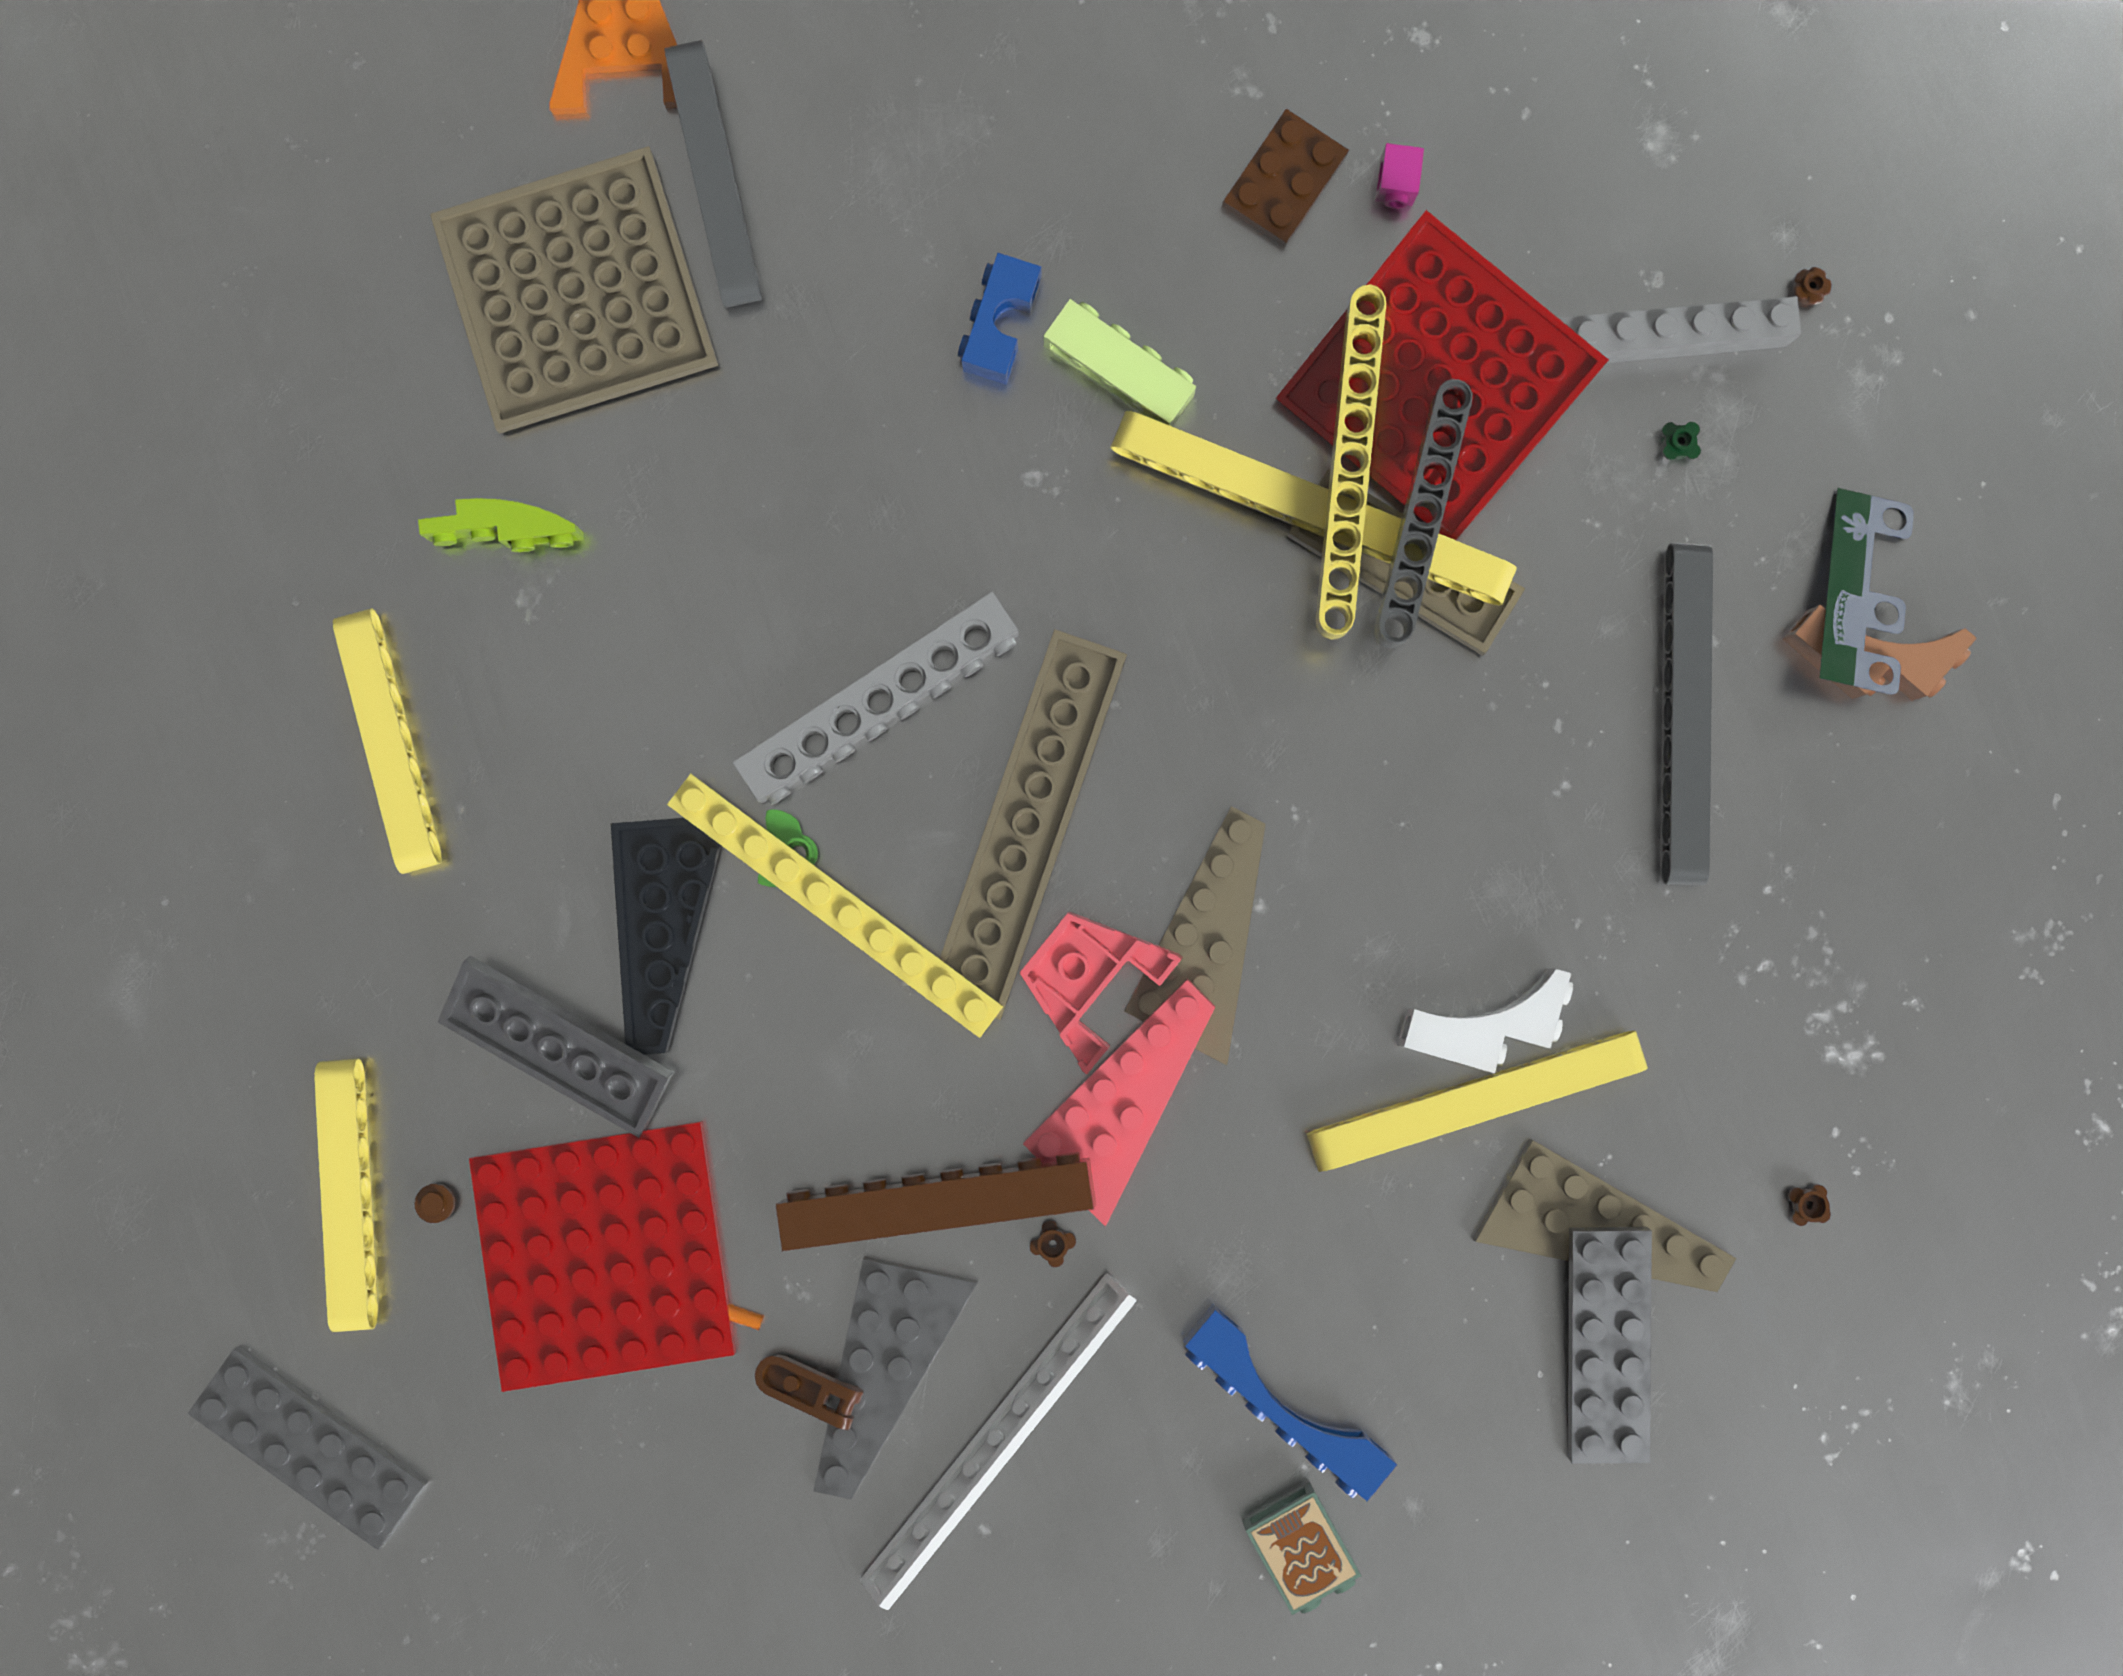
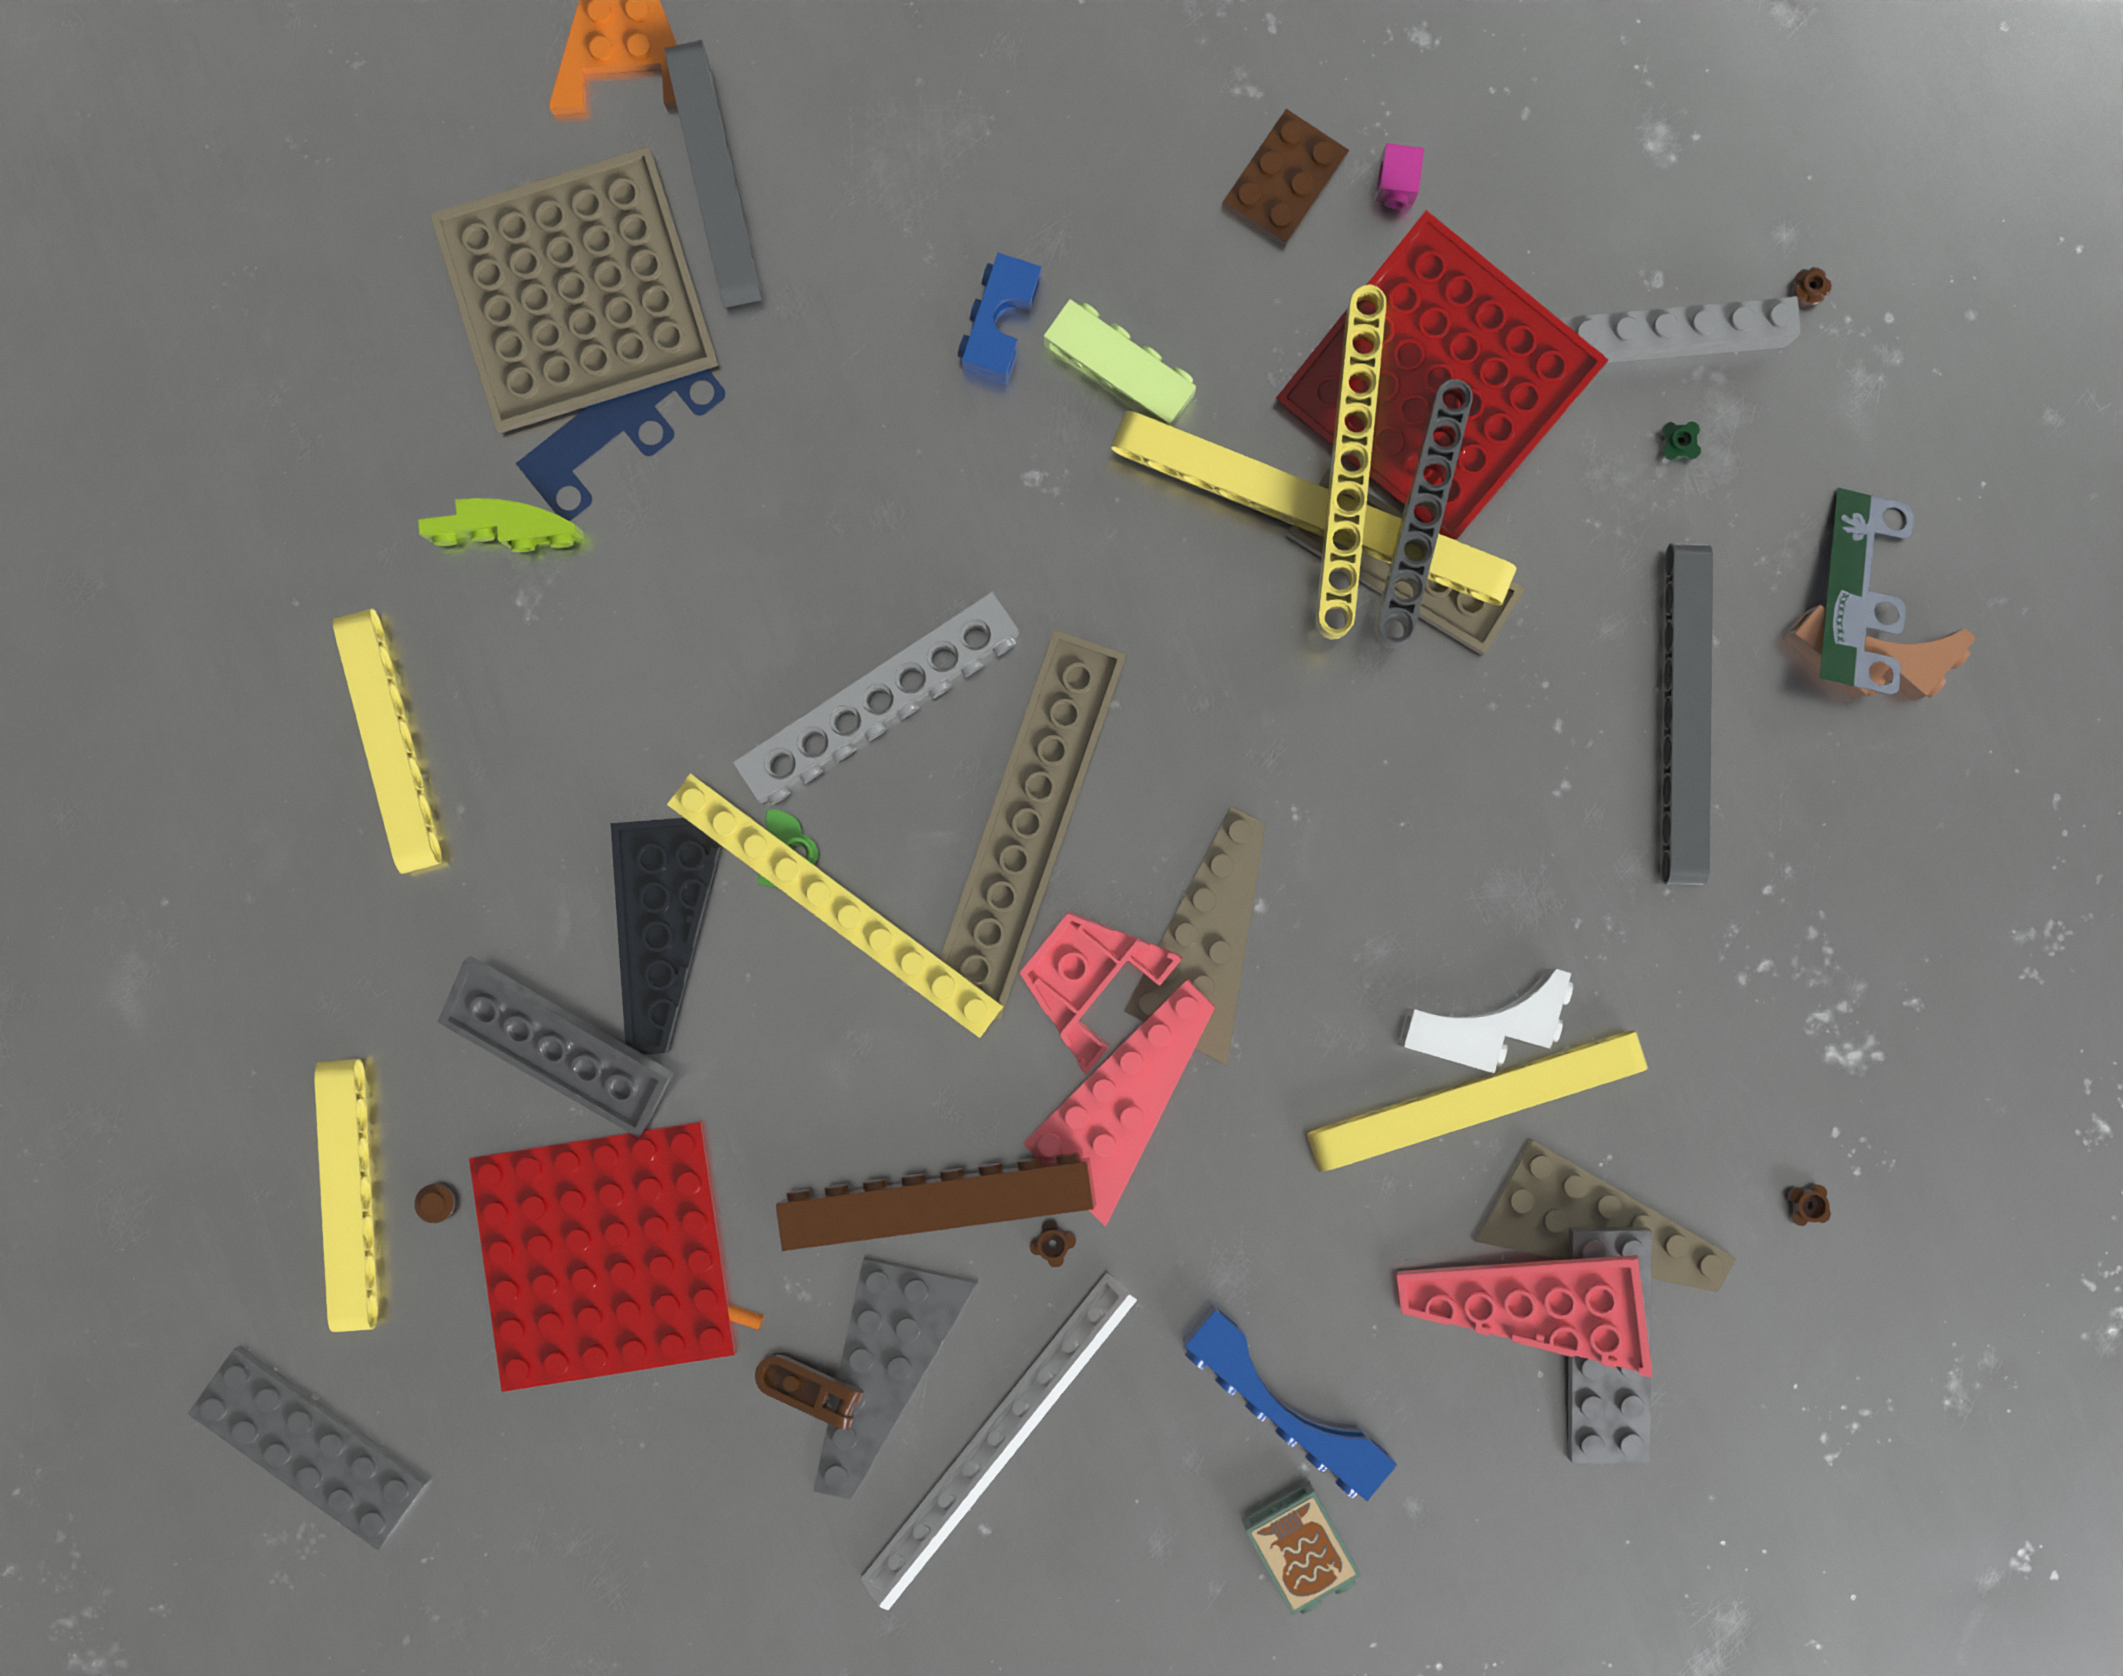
none -> dark blue piece [515,369,725,521]
none -> coral wing [1397,1255,1653,1378]

